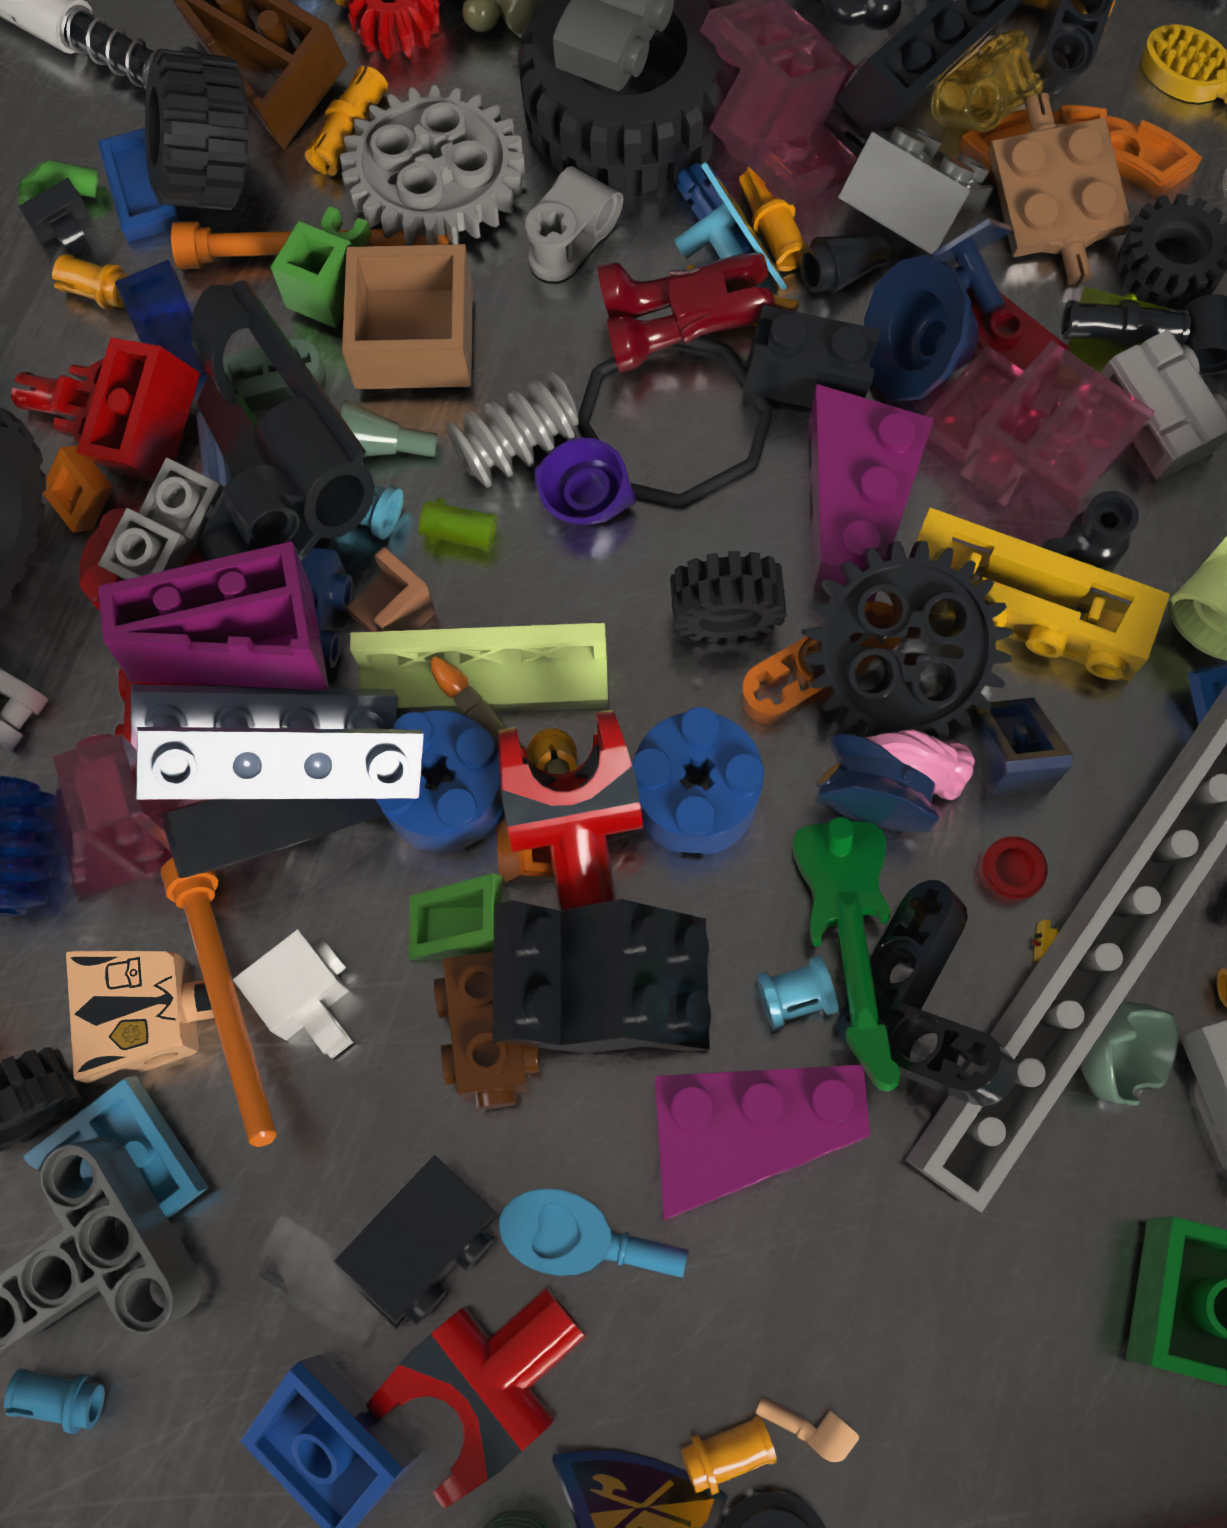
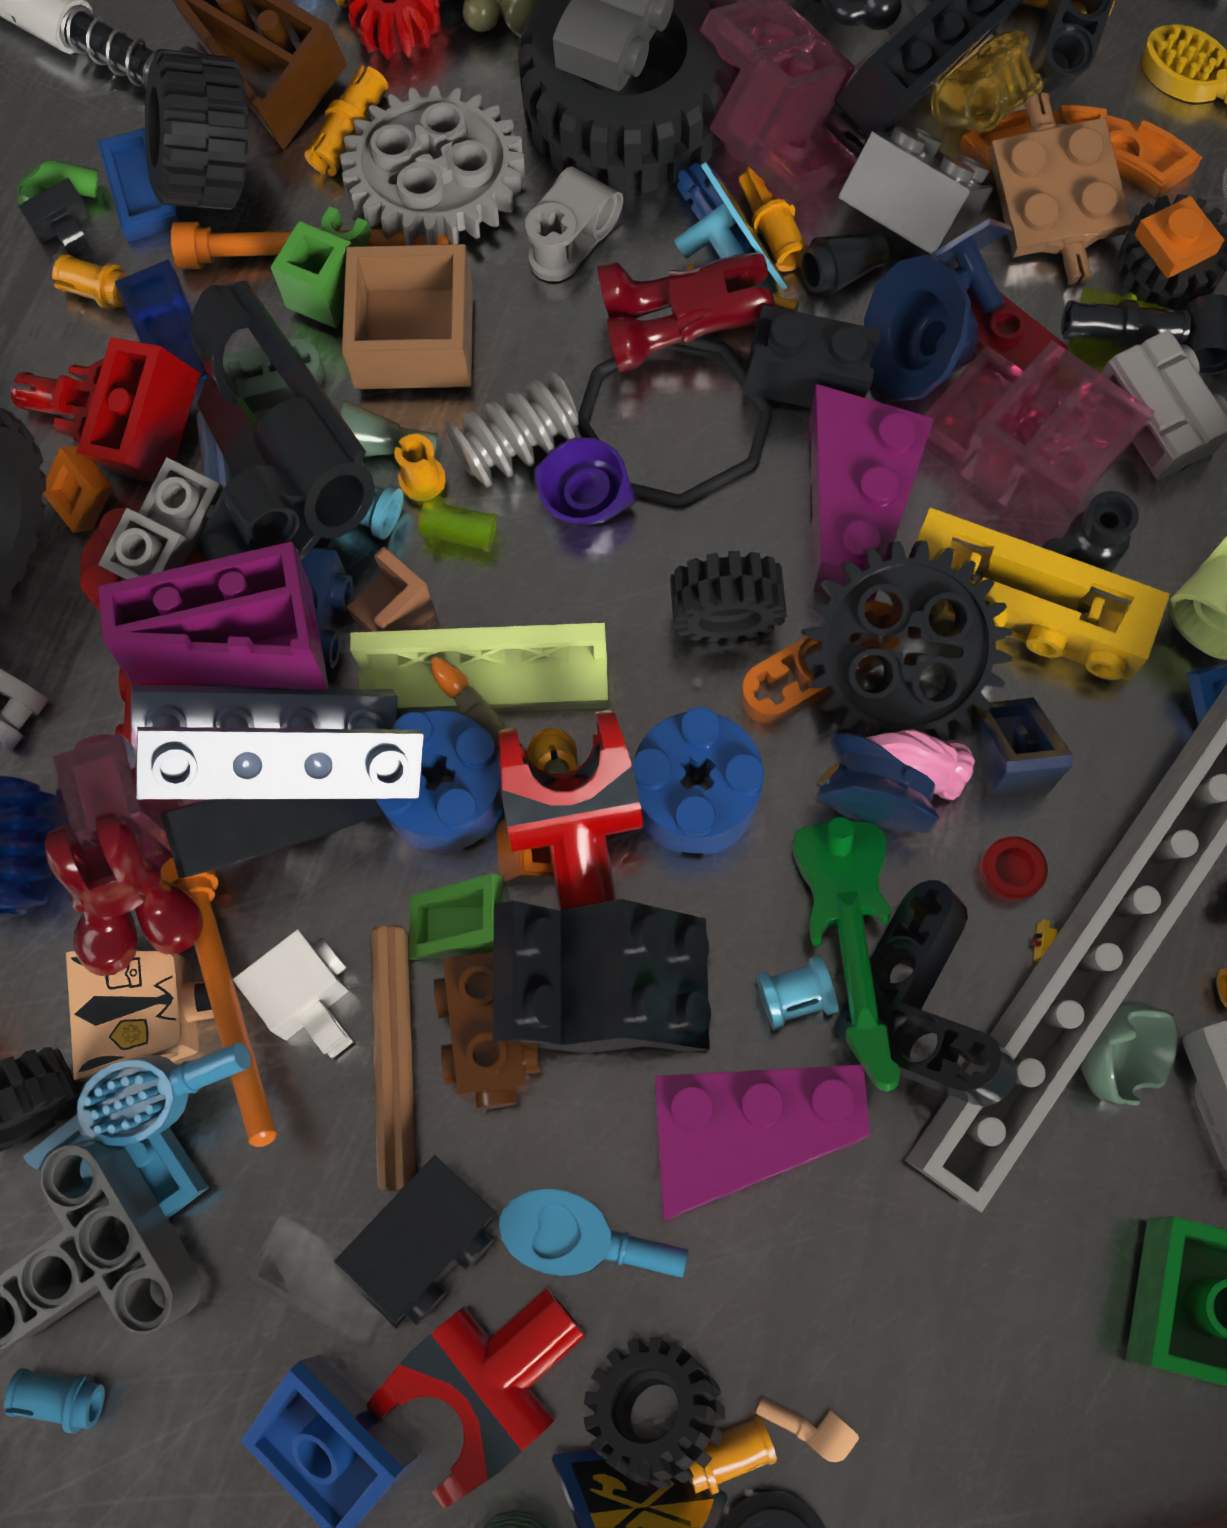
none -> dark red piece [45,812,203,976]
none -> dark azure piece [77,1042,251,1146]
none -> medium nougat axle [370,925,416,1192]
none -> light orange pin [394,434,446,501]
none -> black tyre [583,1337,725,1488]
none -> orange plate [1134,196,1224,279]

